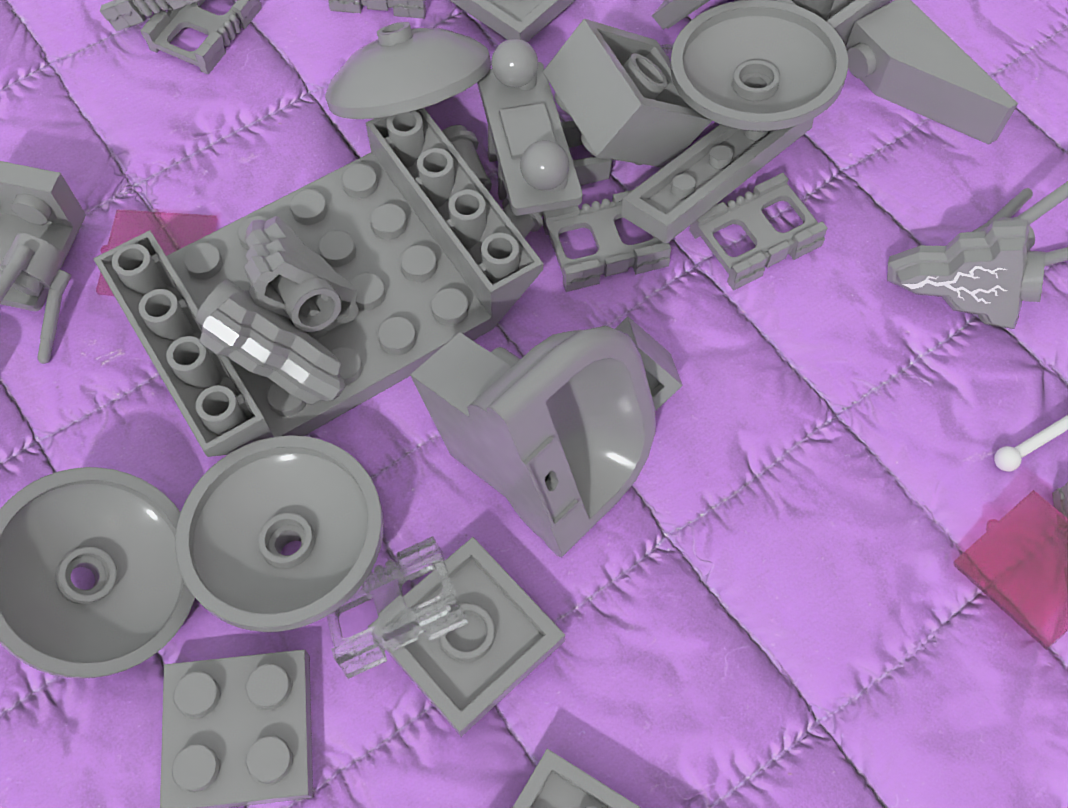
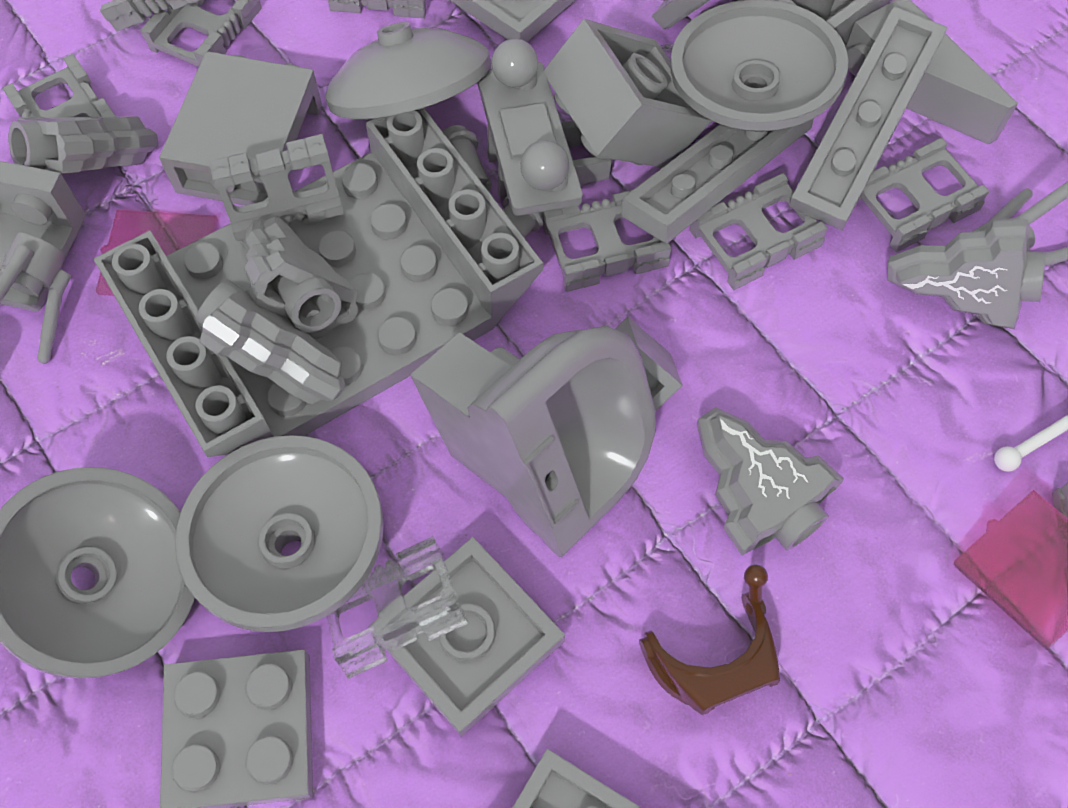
none -> light grey piece [2,54,116,118]
none -> light grey rock [8,116,158,173]
none -> light grey panel [159,51,322,206]
none -> light grey piece [209,134,344,241]
none -> reddish brown helmet [639,564,780,715]
none -> light grey rock [697,407,844,556]
none -> light grey plate [789,6,948,231]
none -> light grey piece [858,138,989,253]

